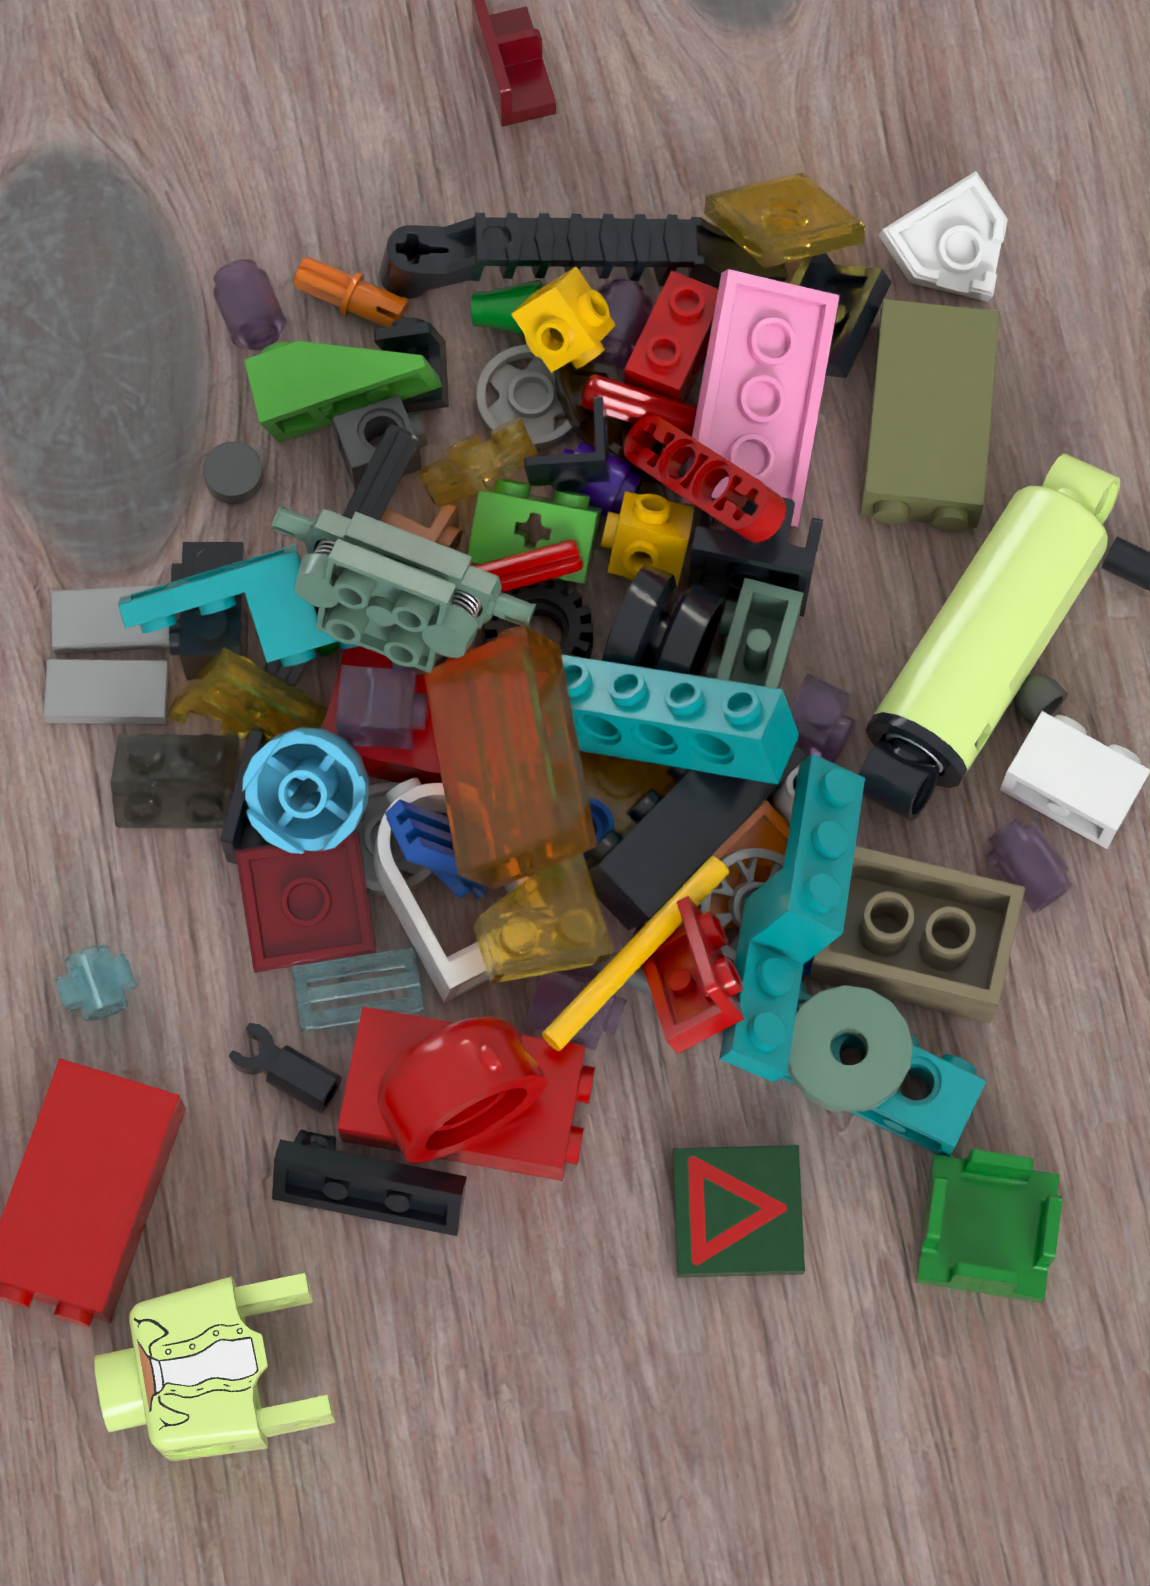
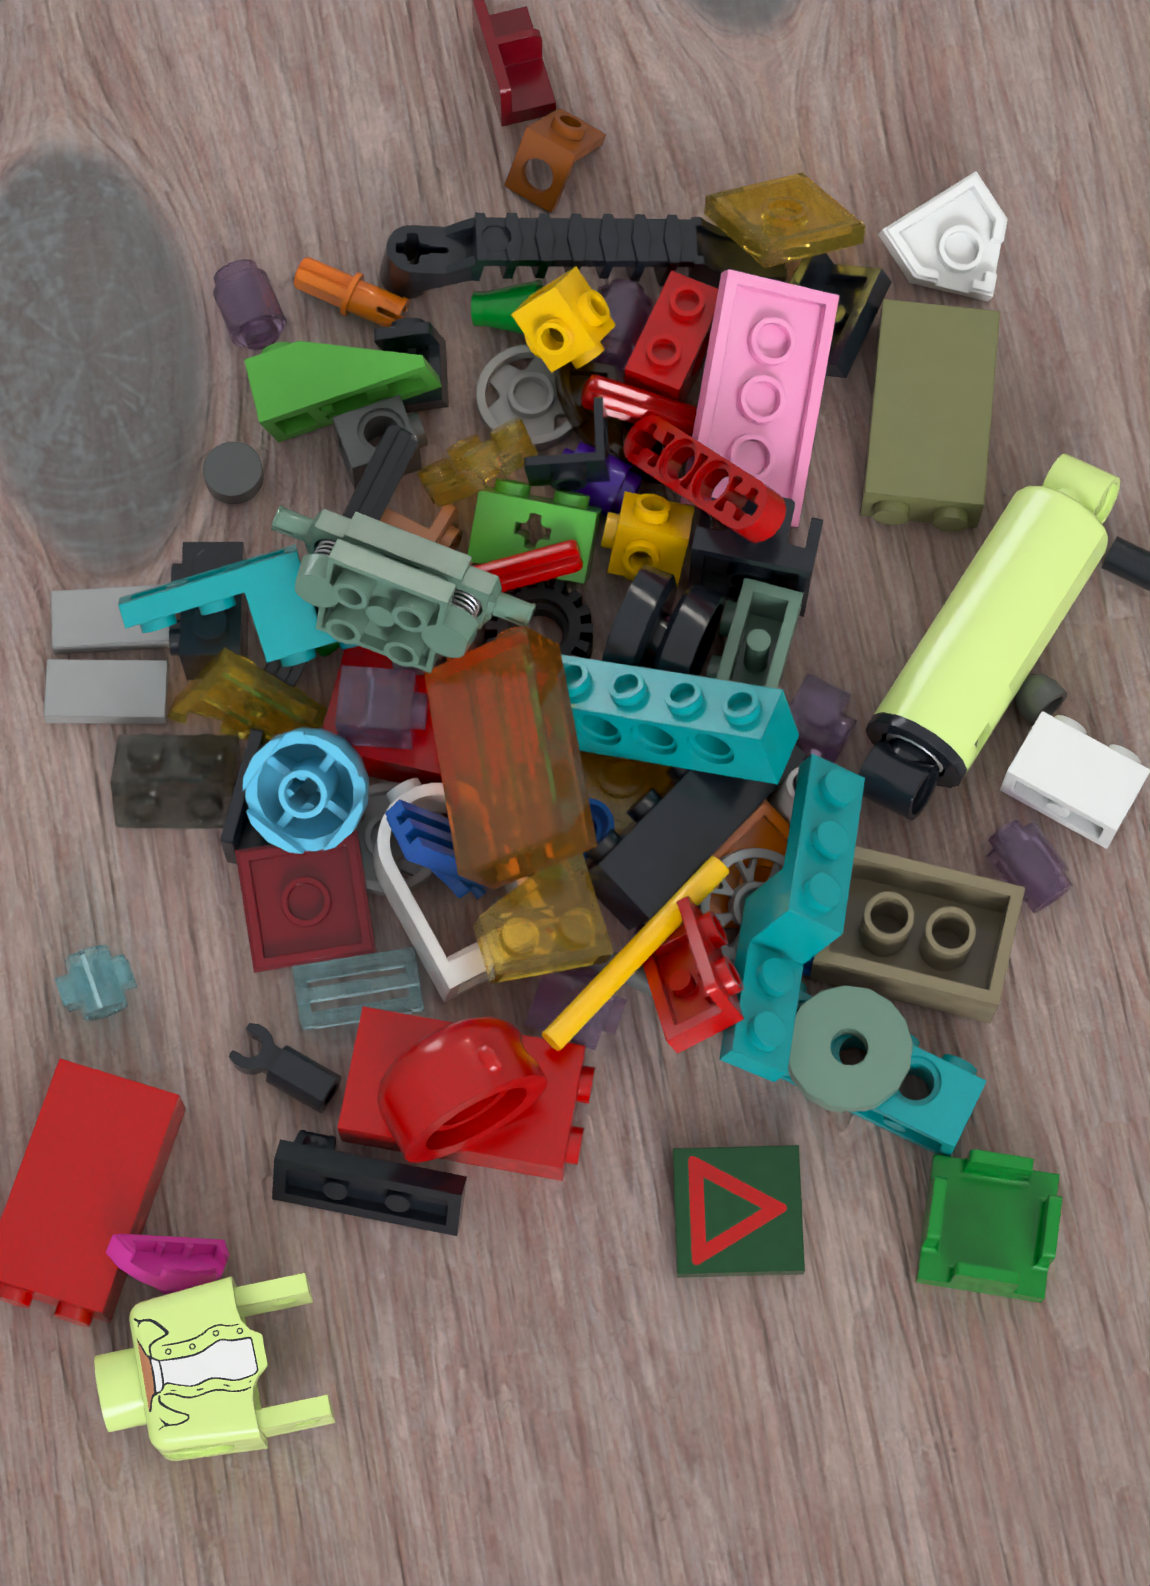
none -> dark pink plate [105,1234,230,1295]
none -> dark orange bracket [504,108,606,212]

